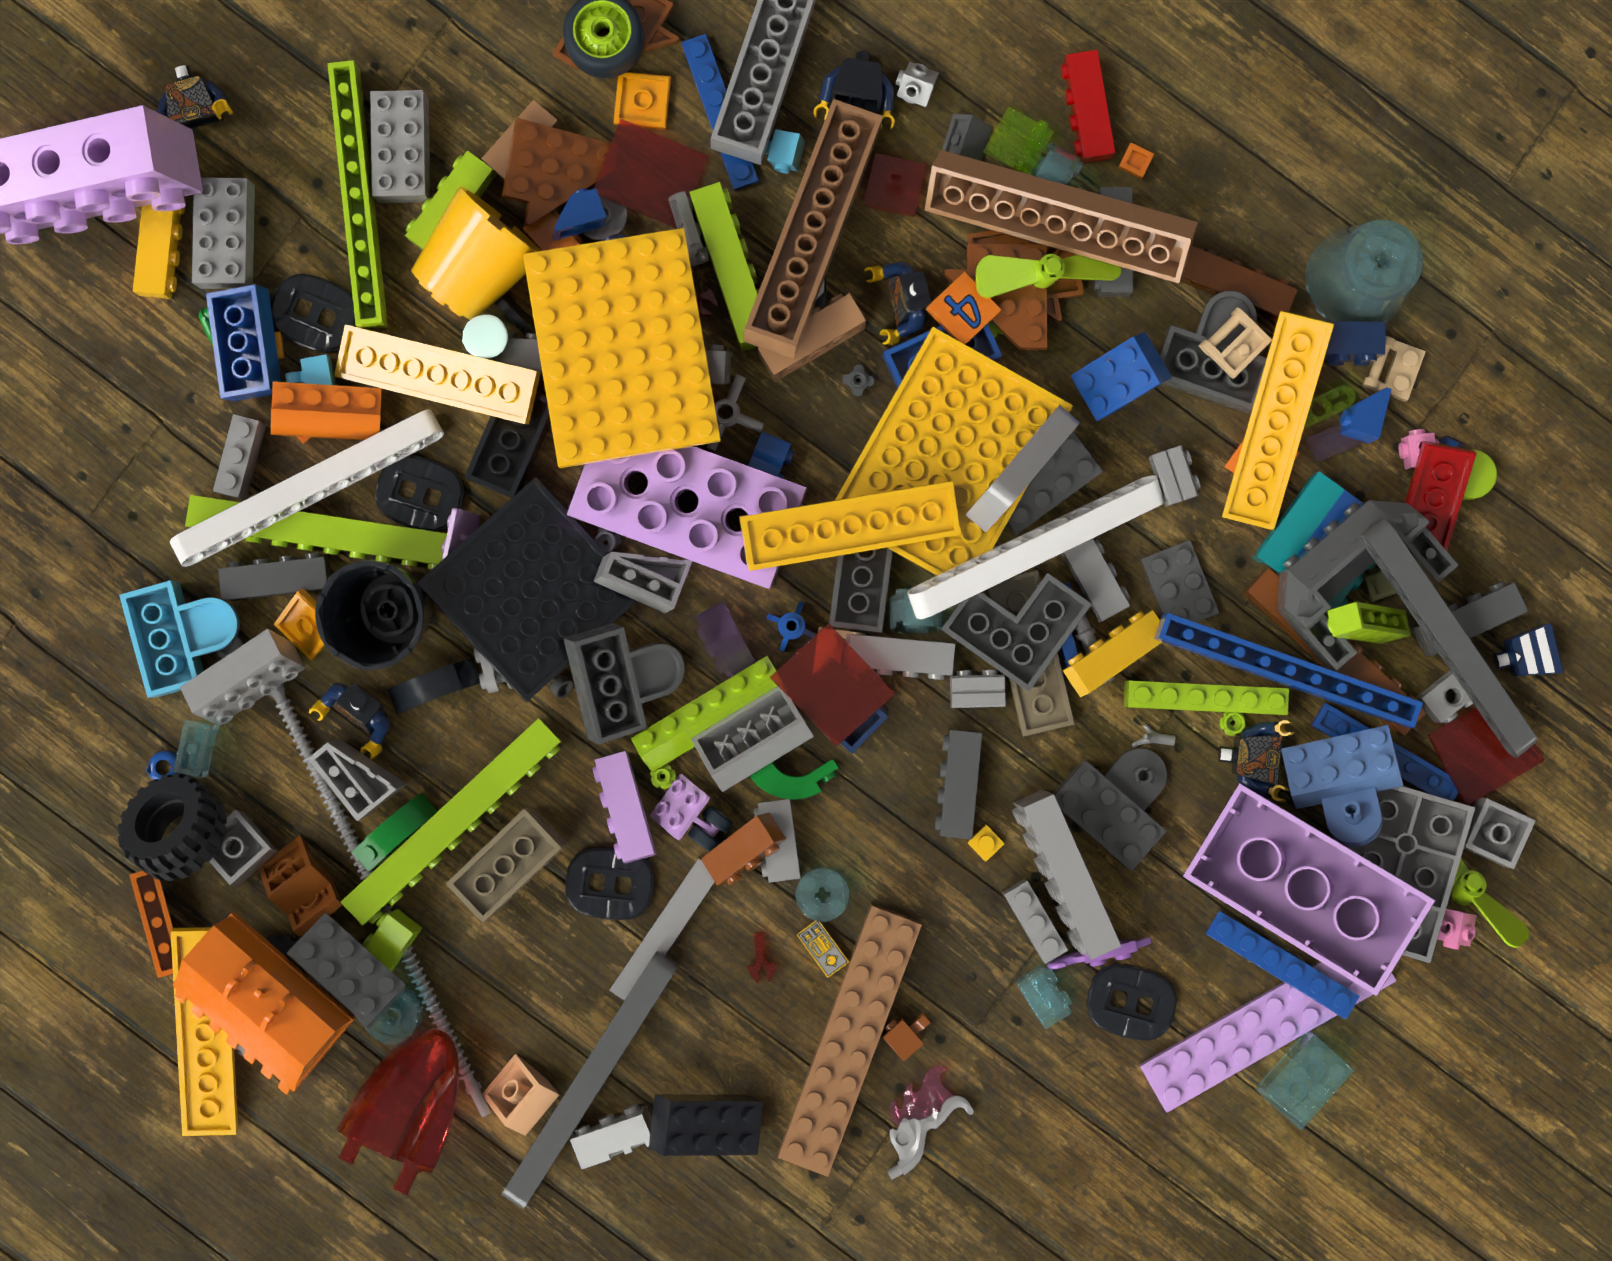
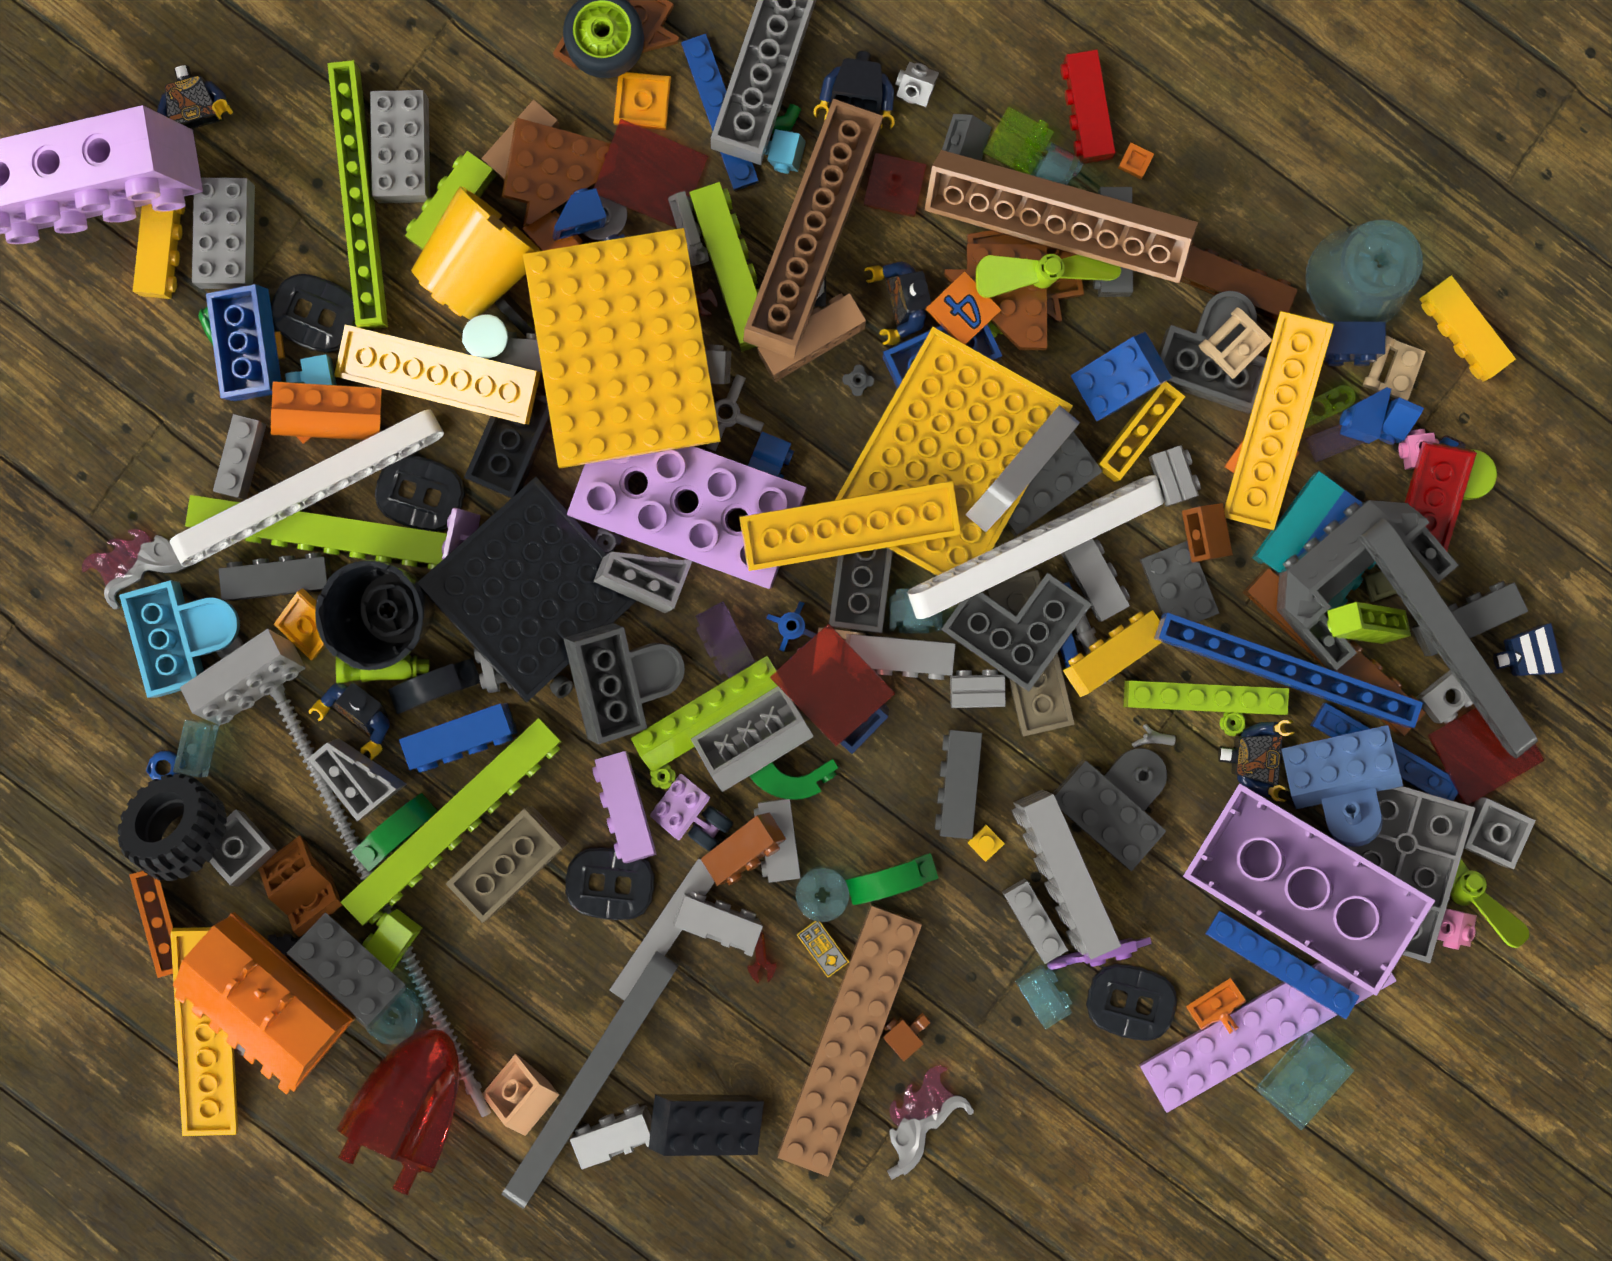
none -> piece [82,529,190,610]
none -> lime piece [336,654,430,684]
none -> blue brick [399,703,518,773]
none -> light grey wedge [673,891,763,957]
none -> green arm [772,104,801,134]
none -> green arch [845,853,938,905]
none -> yellow brick [1096,381,1185,482]
none -> dark orange brick [1182,503,1233,563]
none -> orange plate [1186,978,1246,1034]
none -> blue slope [1379,397,1424,445]
none -> yellow brick [1419,275,1516,382]

